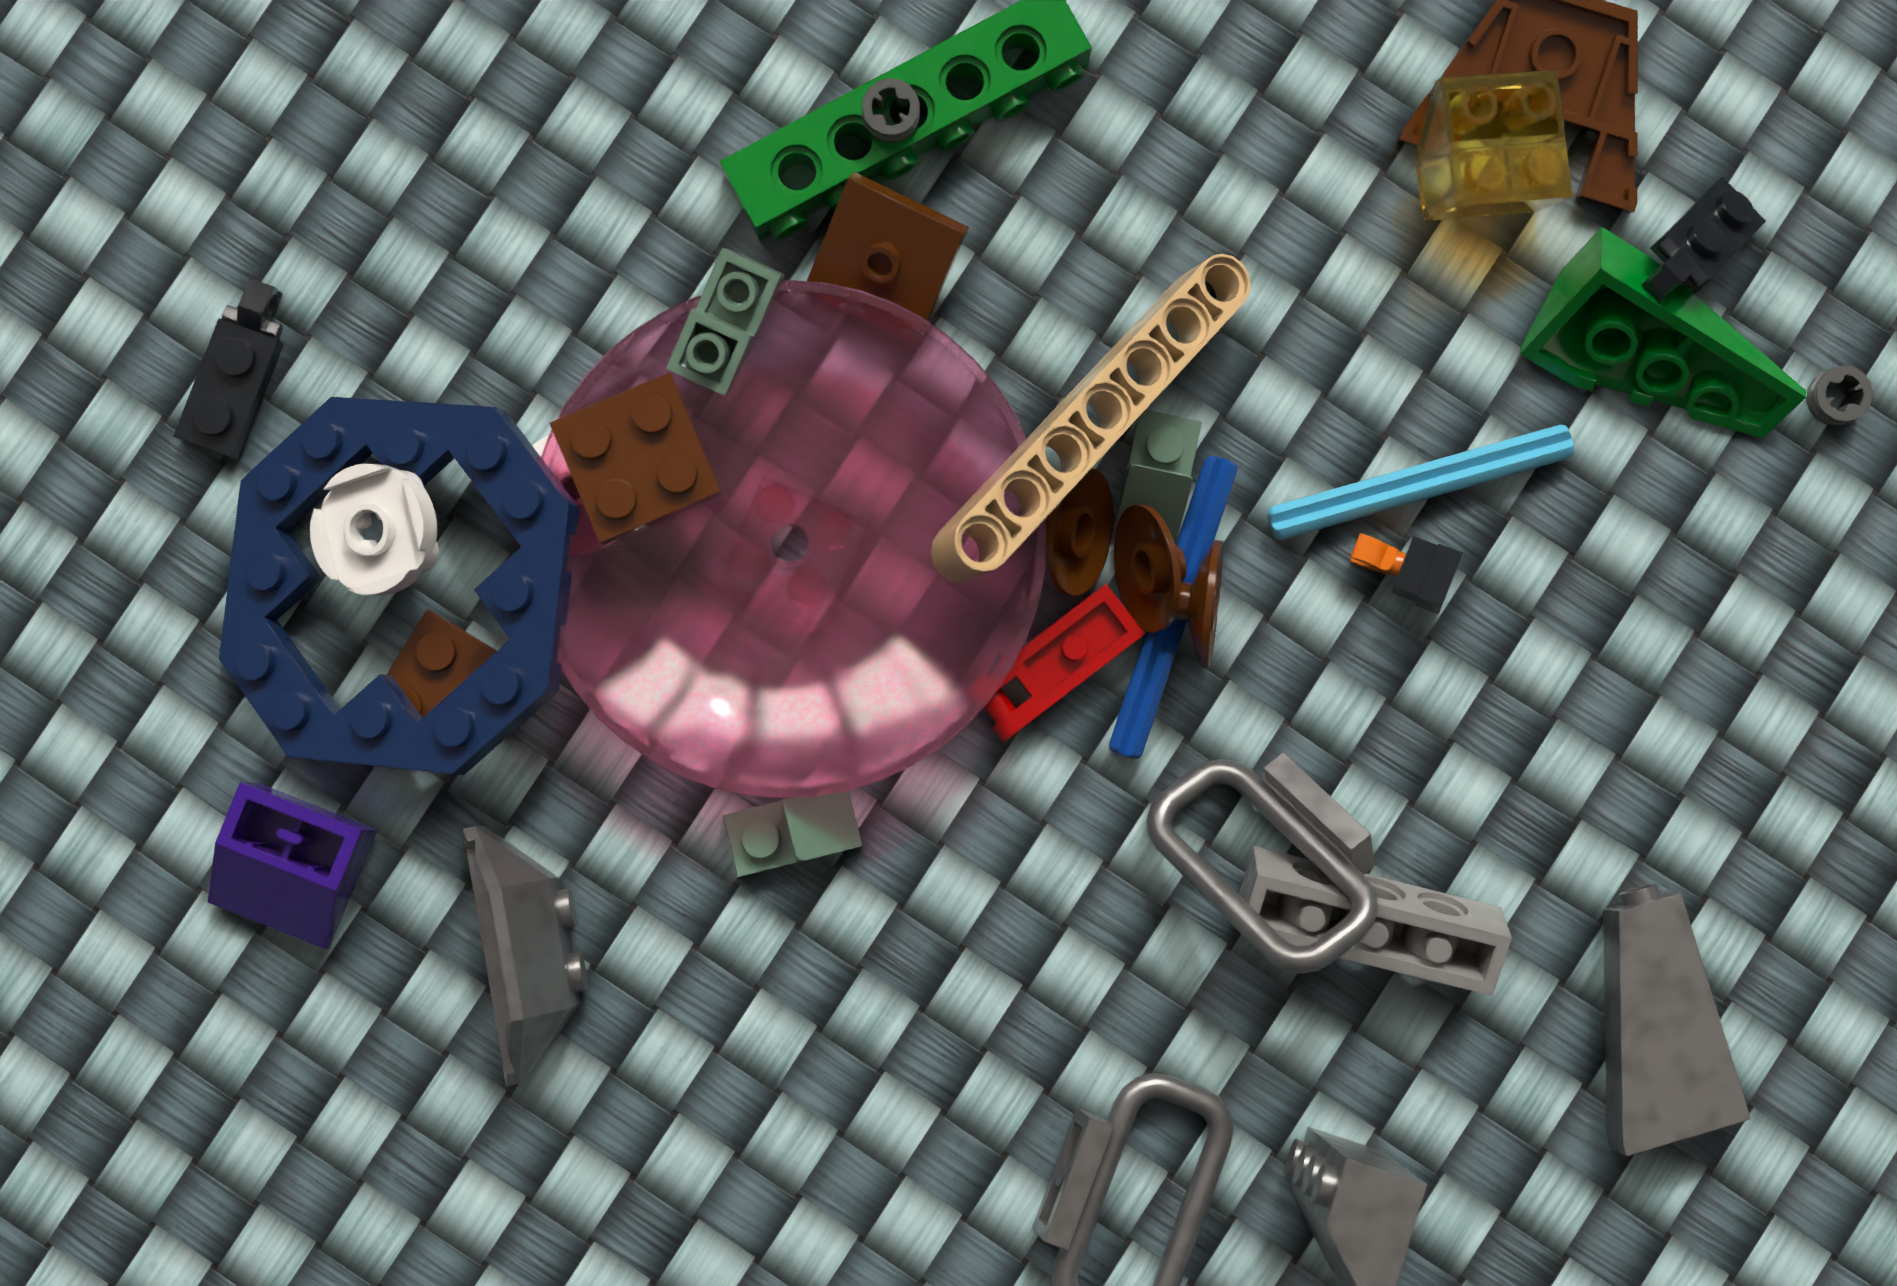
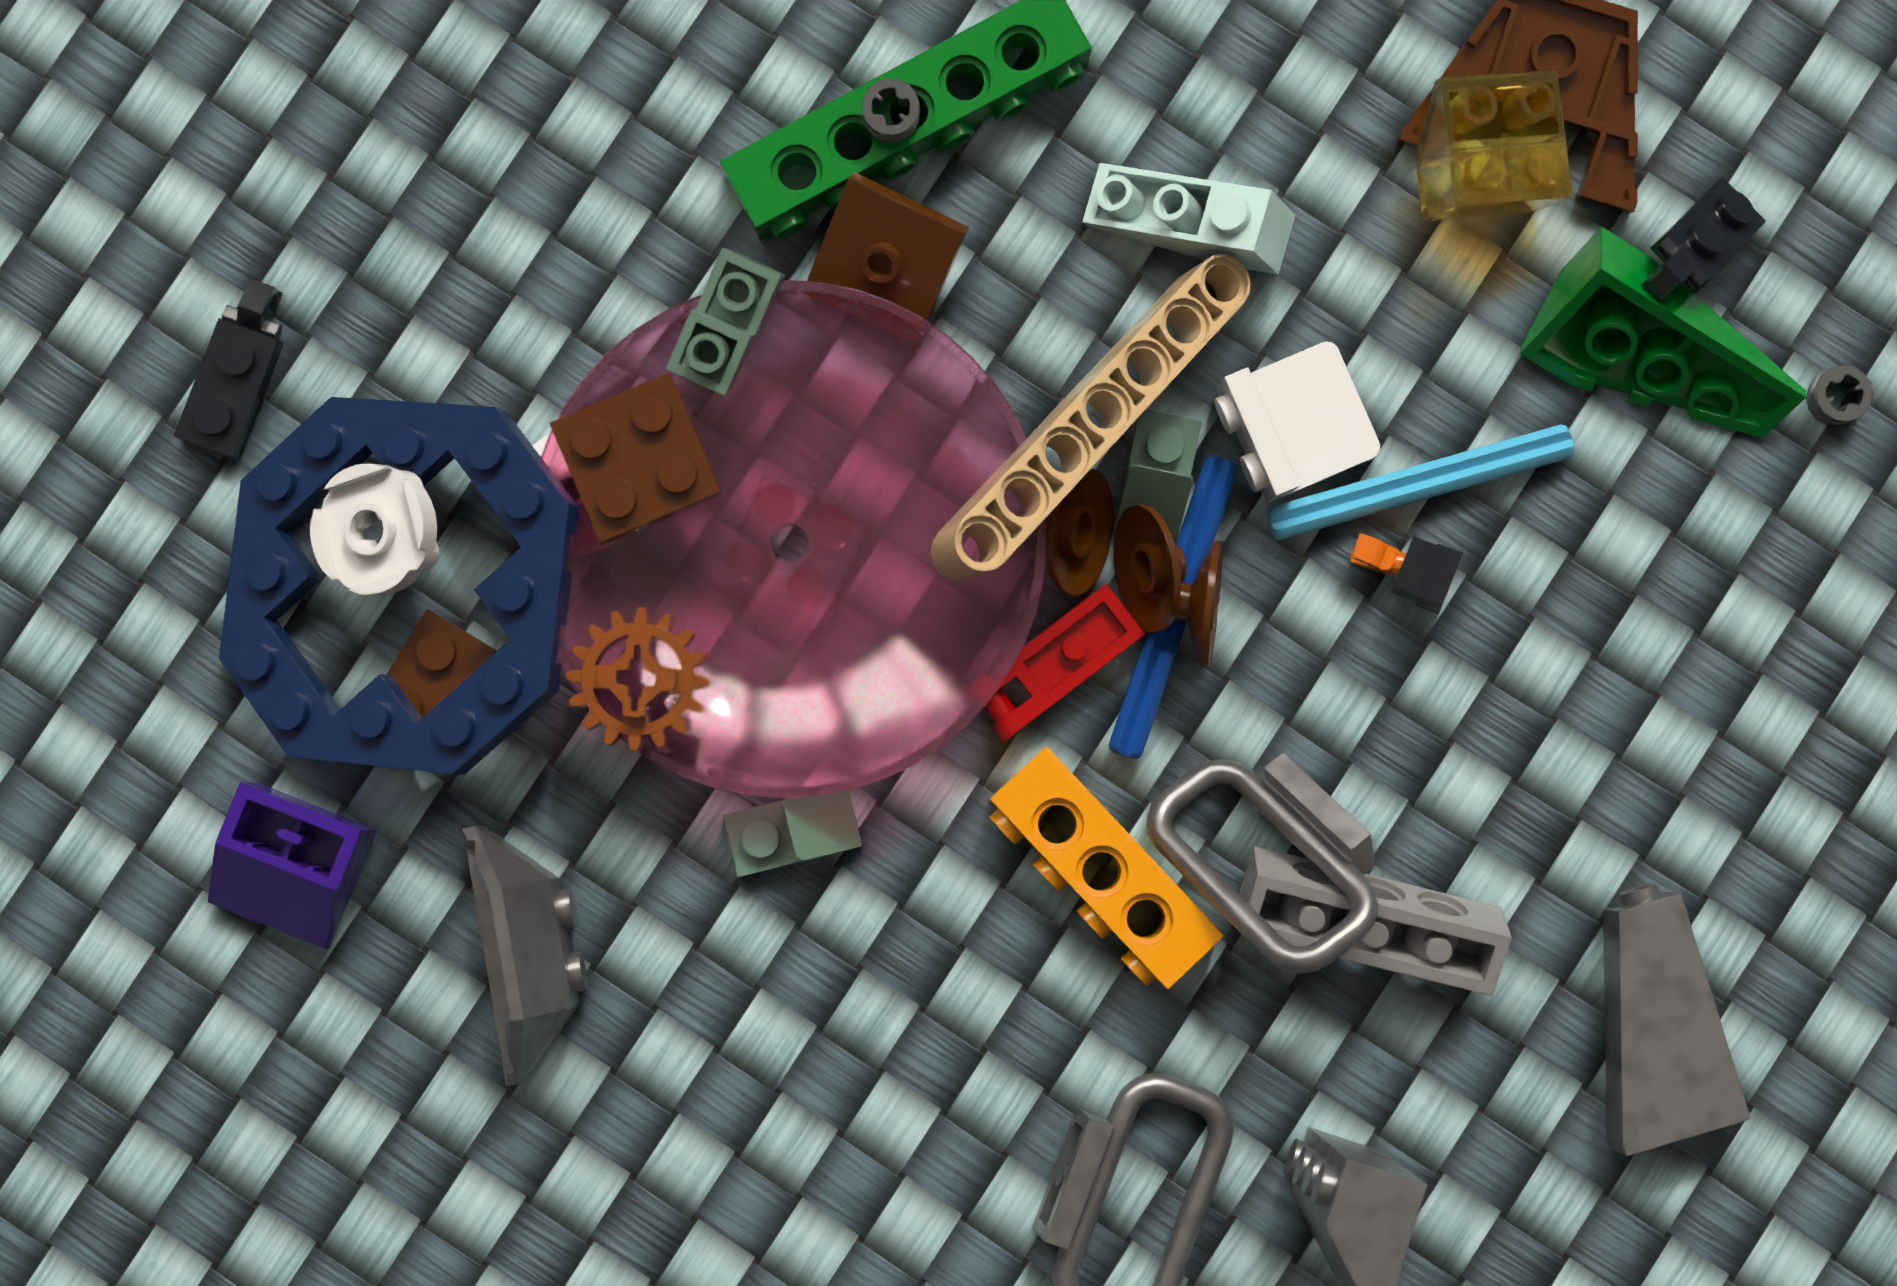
none -> dark orange gear [566,607,712,752]
none -> light orange brick [989,746,1224,989]
none -> light aqua slope [1082,163,1295,275]
none -> white bracket [1214,342,1380,504]

